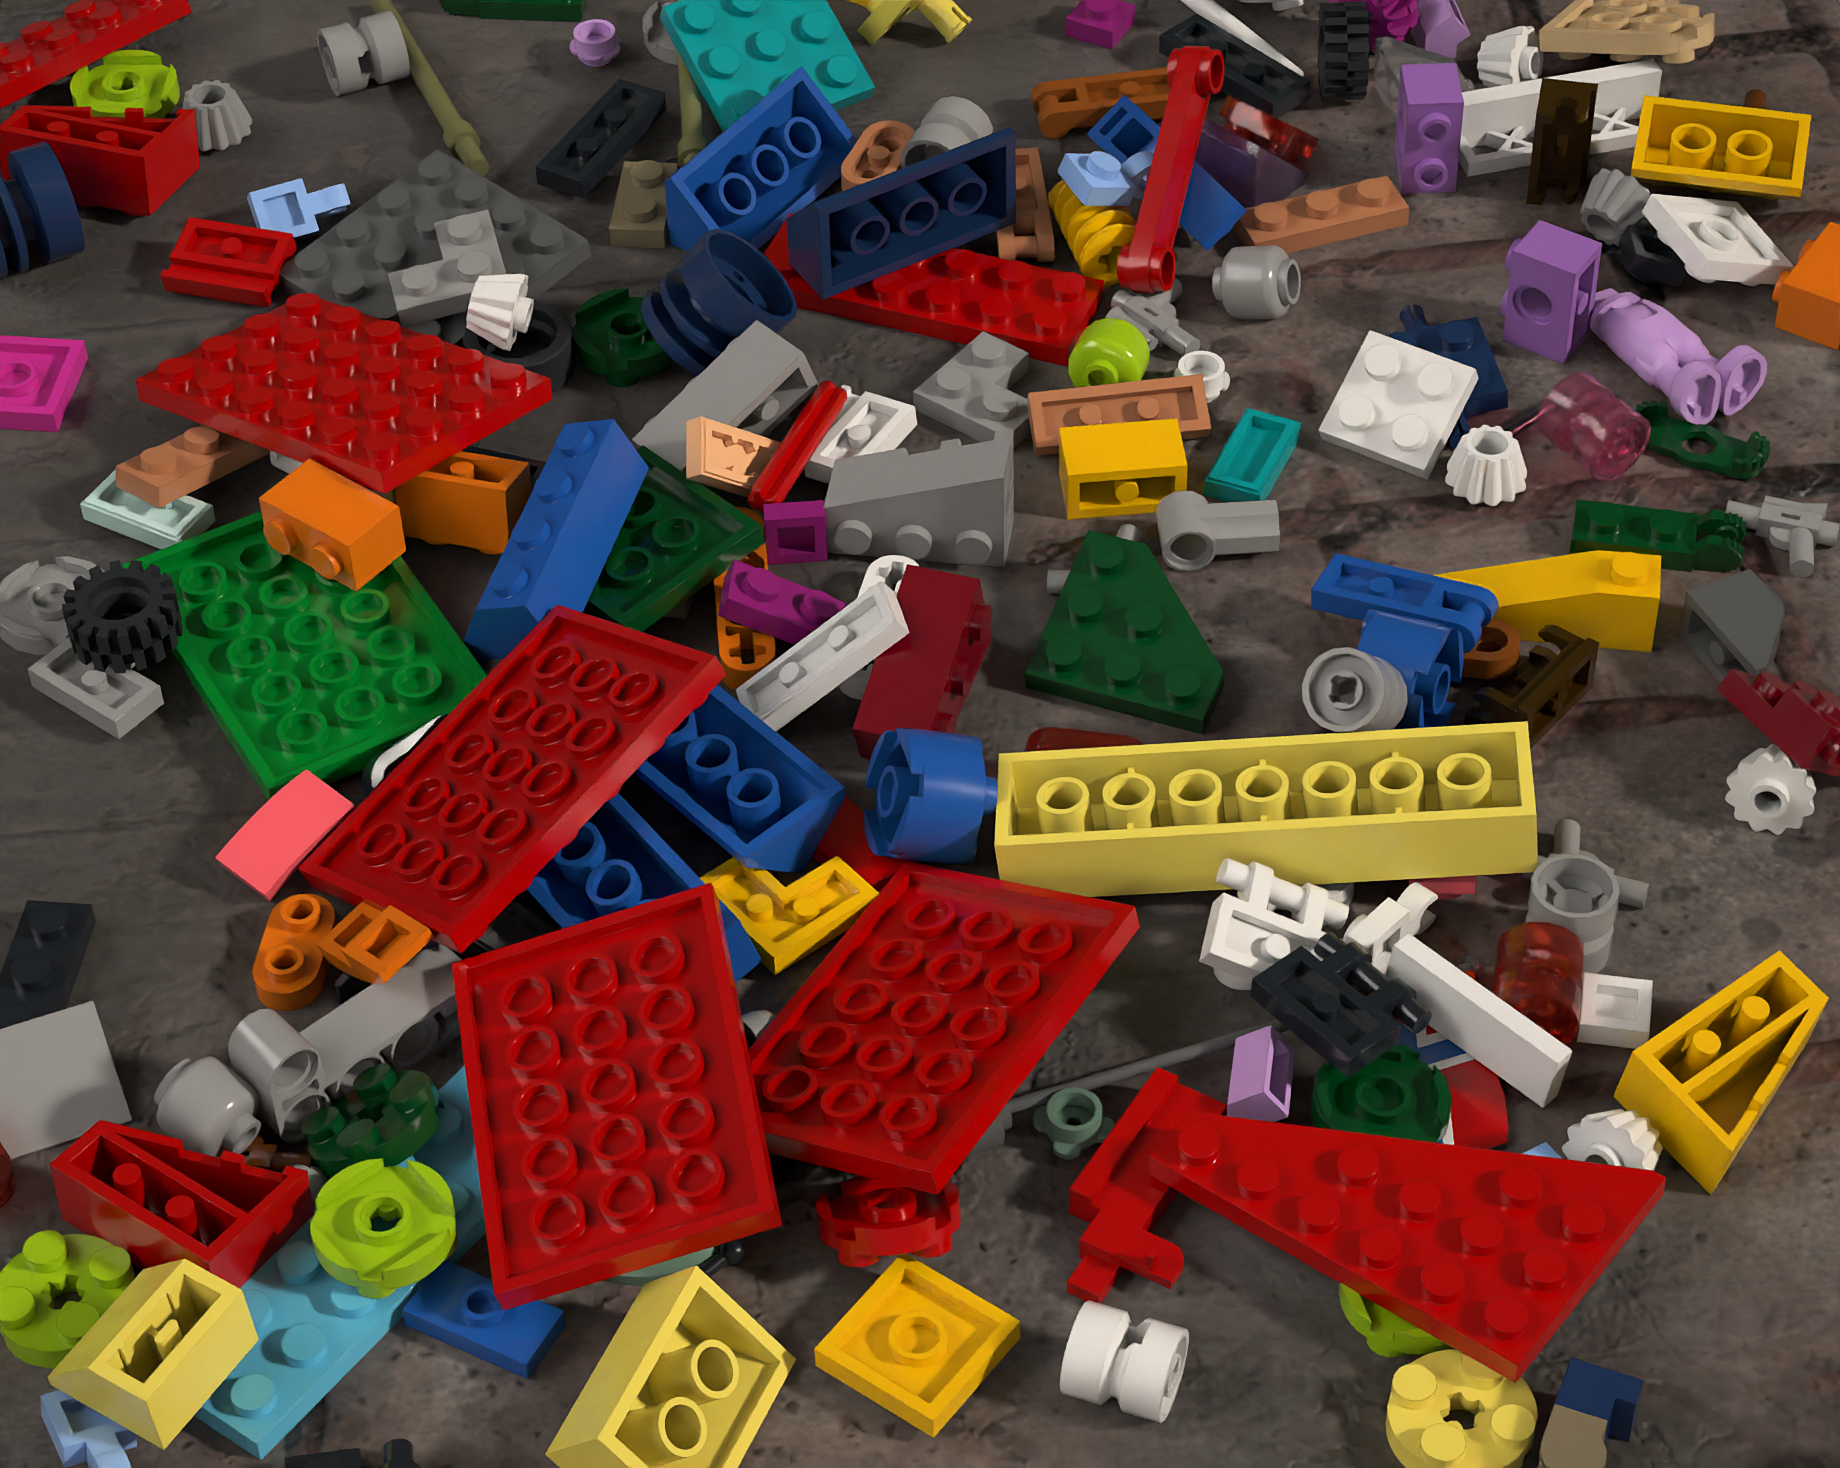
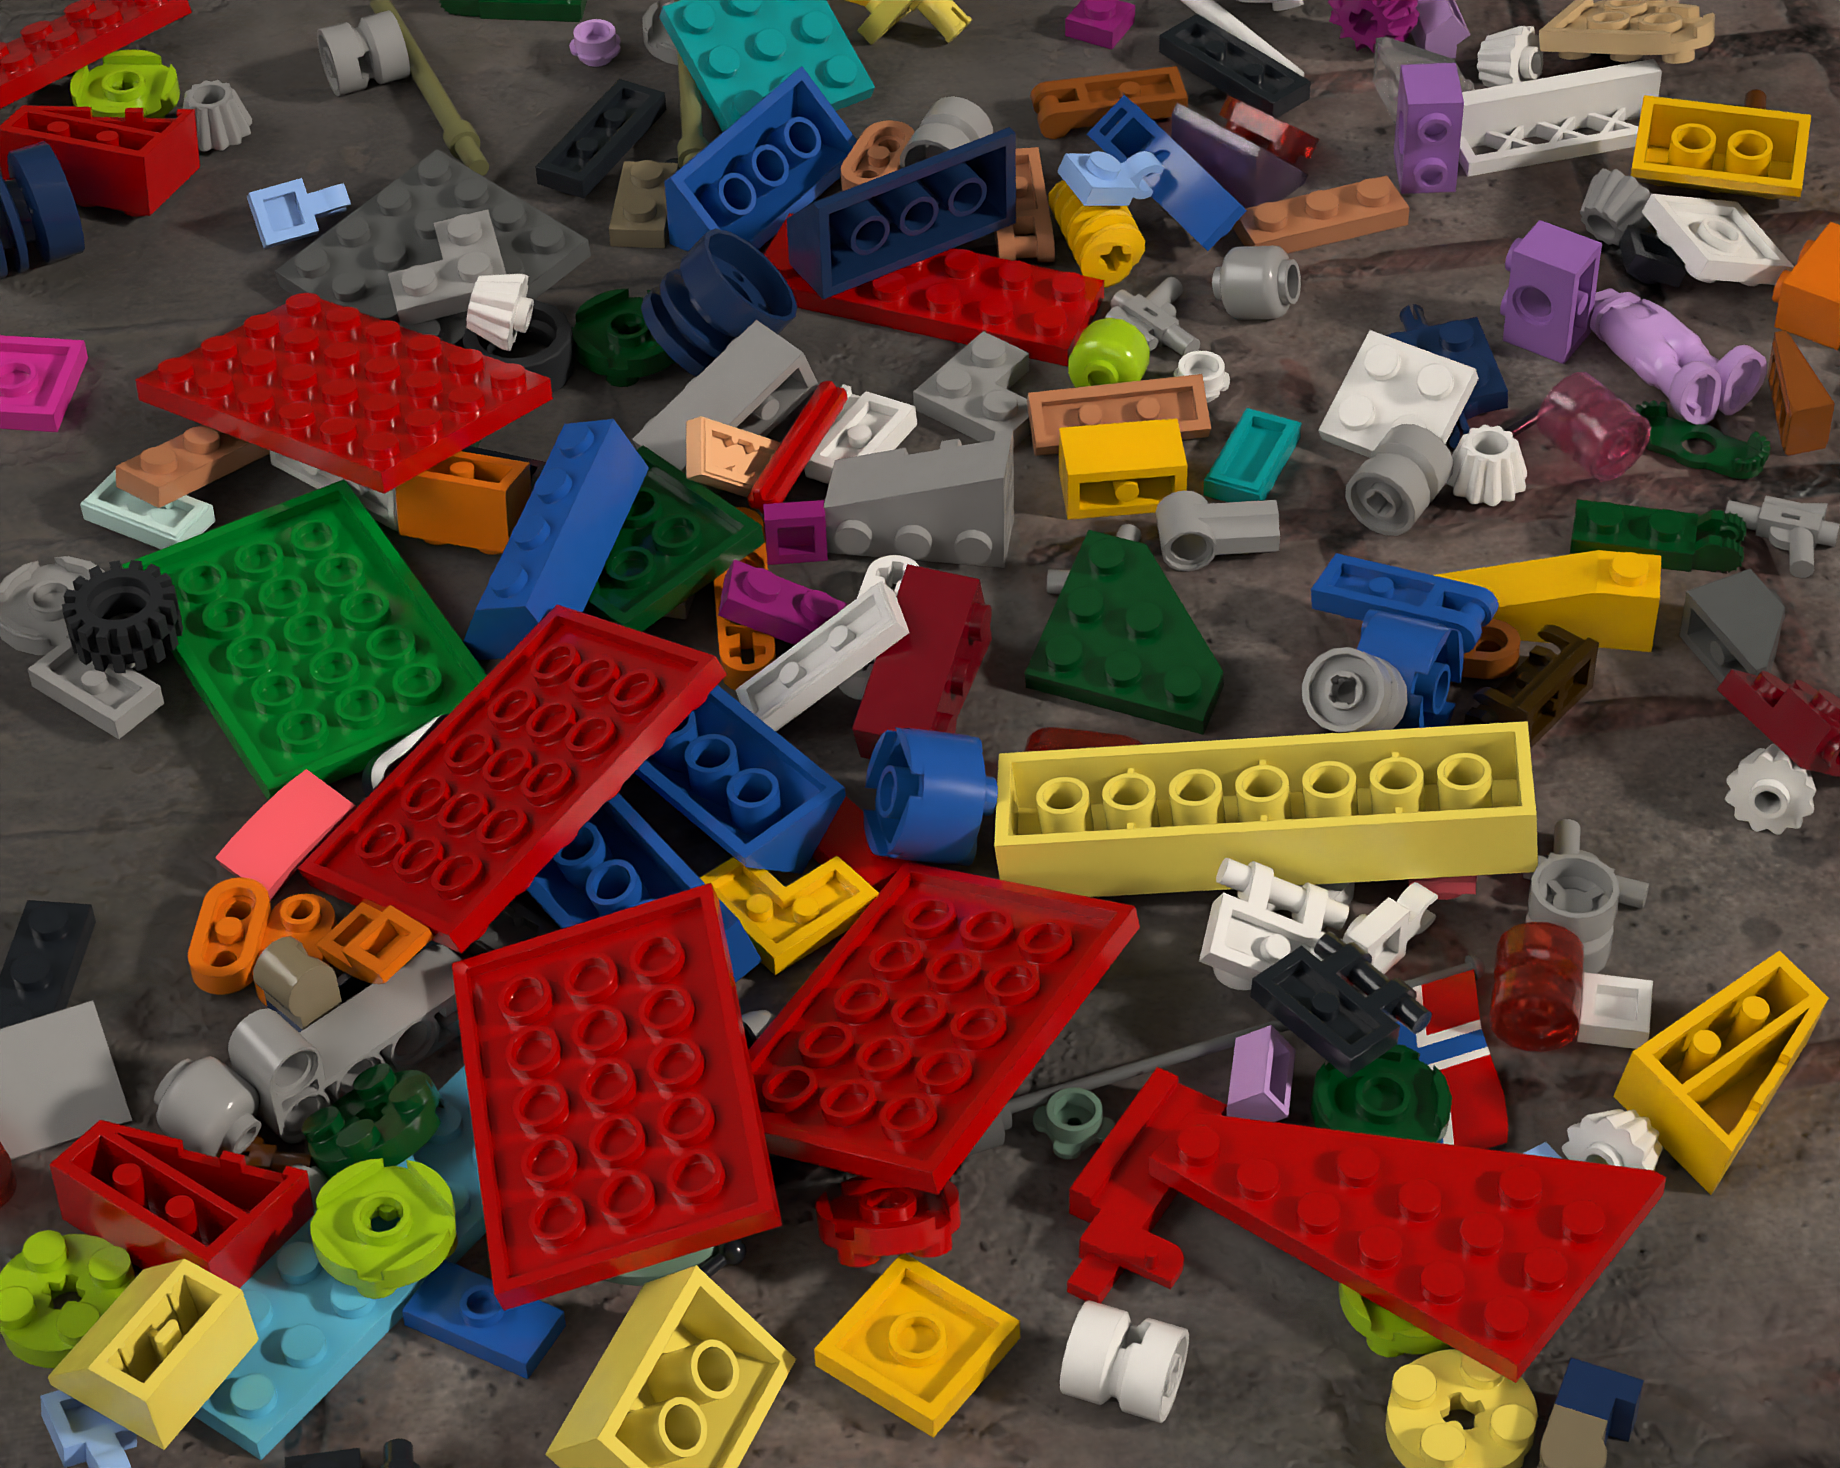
red plate [160,217,297,308] -> none
orange brick [259,458,406,592] -> none
red piece [1117,46,1224,294] -> none
black tyre [1317,1,1370,100] -> none
white tile [1385,933,1572,1108] -> none
dark brown hinge [1526,78,1598,205] -> none
none -> orange plate [188,877,272,995]
none -> dark tan leg [253,936,342,1032]
none -> light grey wheel [1345,424,1454,536]
none -> dark orange slope [1767,330,1835,456]

